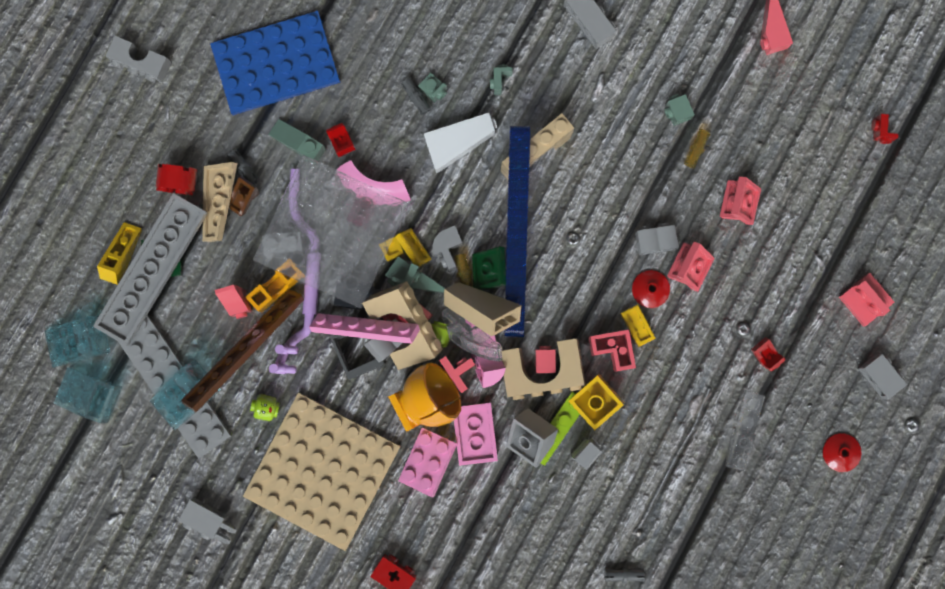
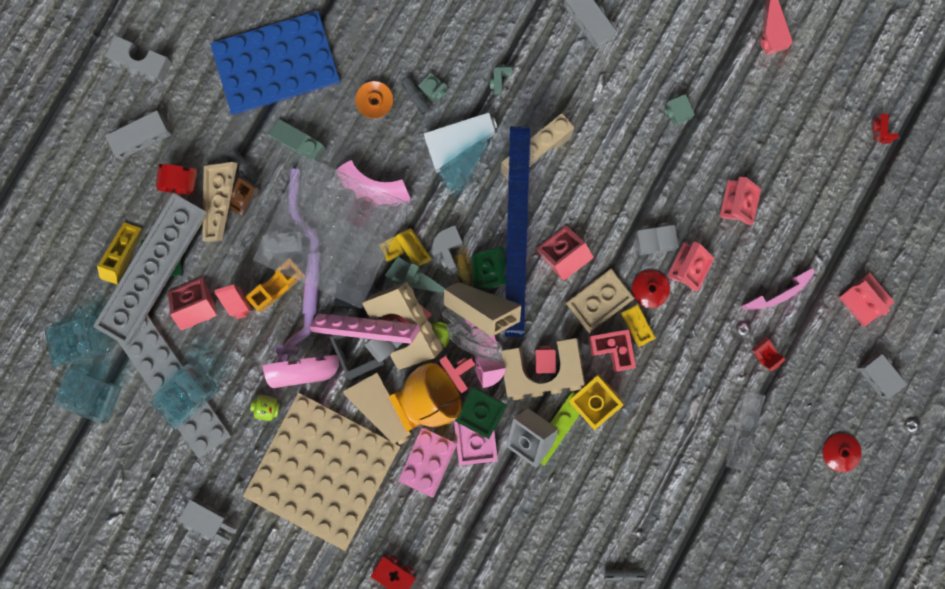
reddish brown plate [181,289,304,412] -> none
red bracket [326,123,356,158] -> none
light grey brick [570,438,602,470] -> none
clear yellow pin [684,129,711,168] -> none
none -> light grey brick [105,111,172,160]
none -> coral slope [168,277,217,330]
none -> bright pink brick [262,355,339,388]
none -> tan slope [343,373,412,445]
none -> orange dish [355,81,393,119]
none -> clear light blue slope [439,140,488,198]
none -> dark green plate [455,387,507,439]
none -> coral slope [536,226,594,281]
none -> tan tile [565,269,635,333]
none -> bright pink slope [741,268,815,310]

